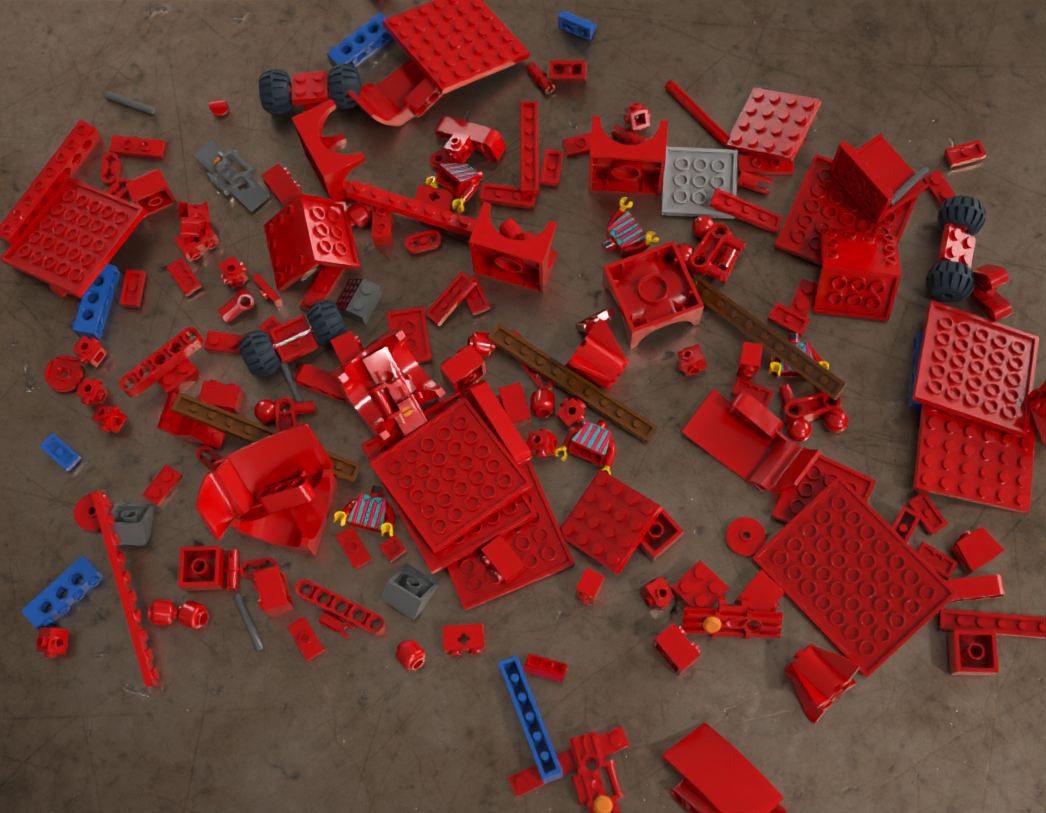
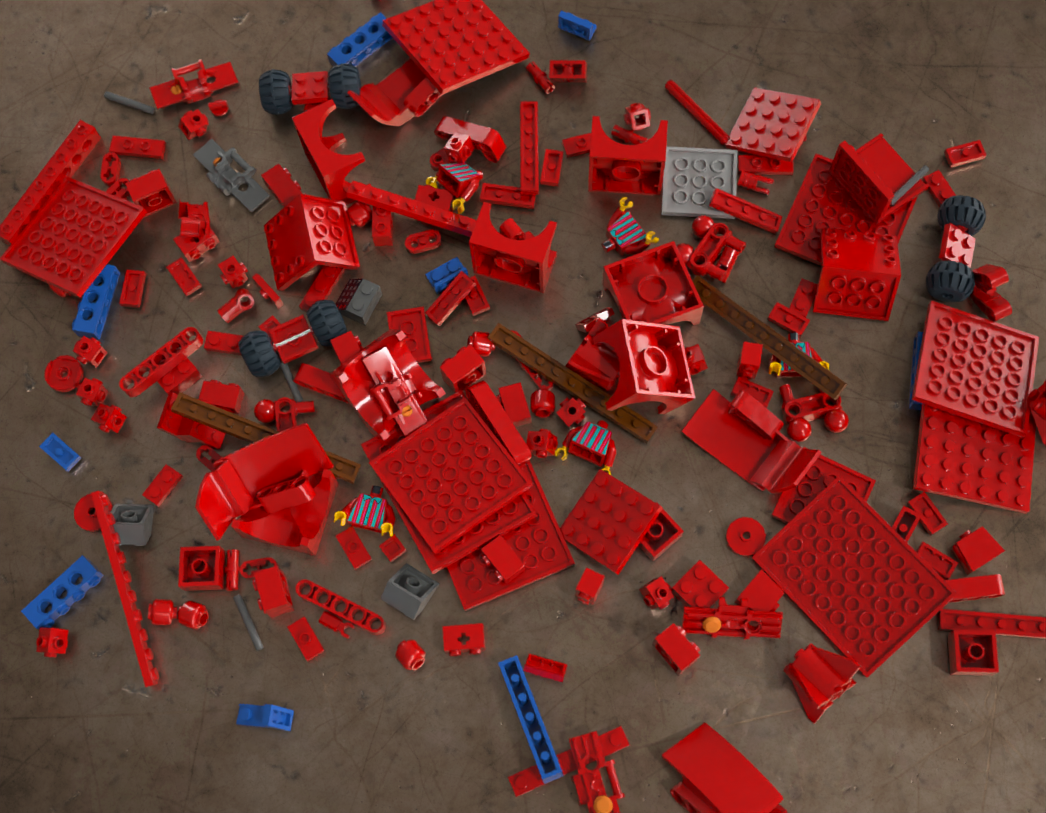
none -> red piece [150,59,238,109]
none -> red brick [178,109,209,140]
none -> blue bracket [236,704,294,731]
none -> blue bracket [425,257,468,294]
none -> red piece [592,319,695,415]

